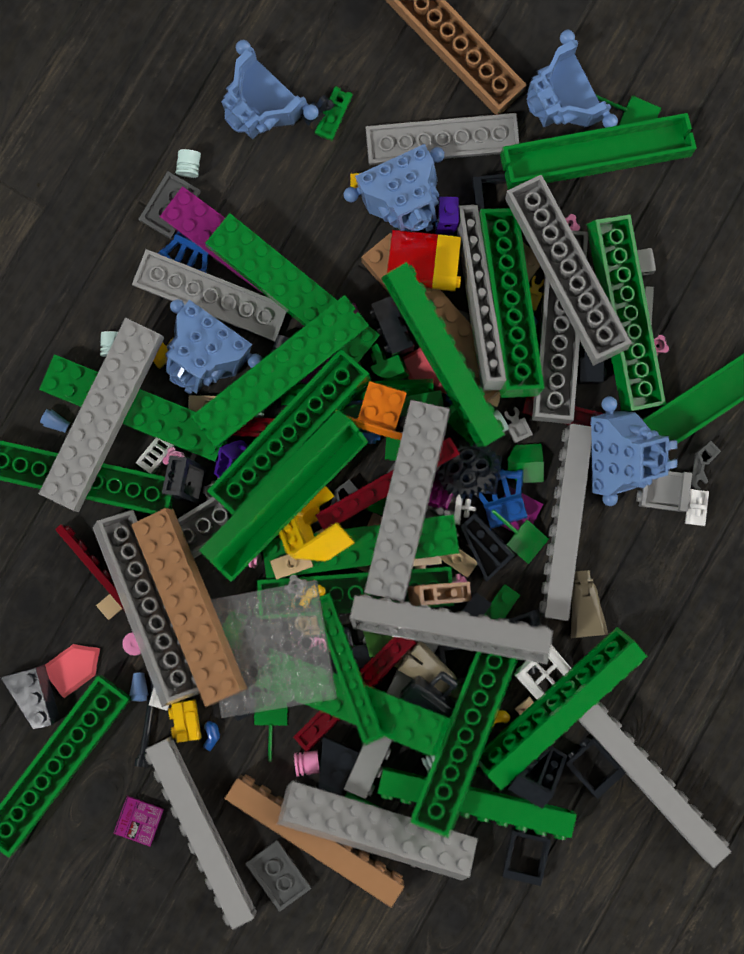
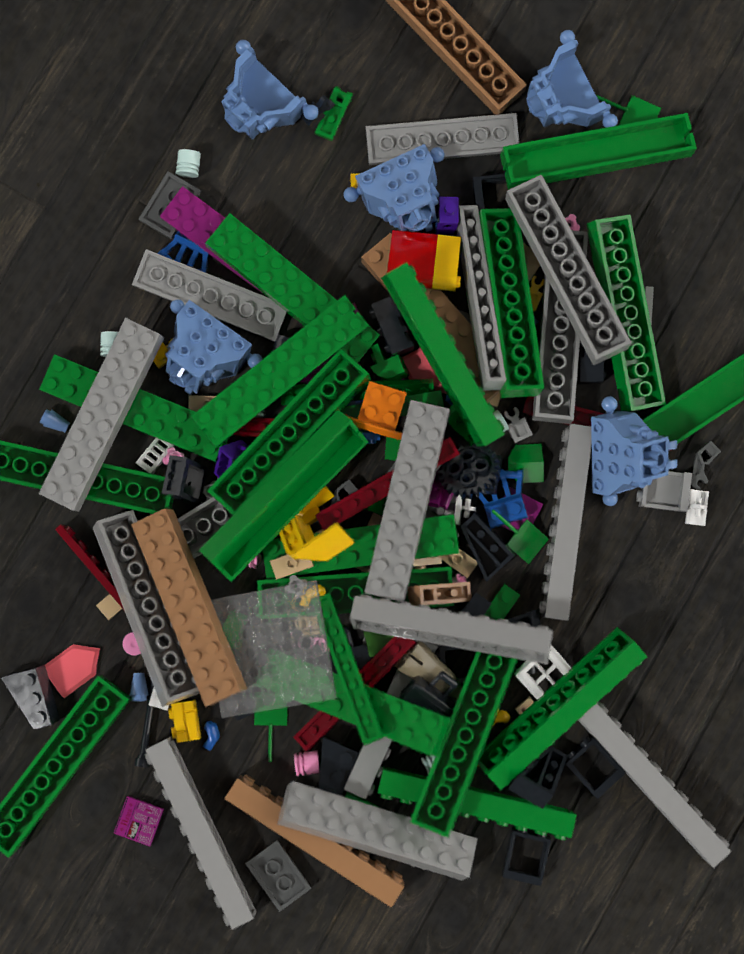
dark tan piece [571,570,608,638] -> none
light grey panel [637,248,656,276] -> none
bright pink plate [654,335,669,356] -> none

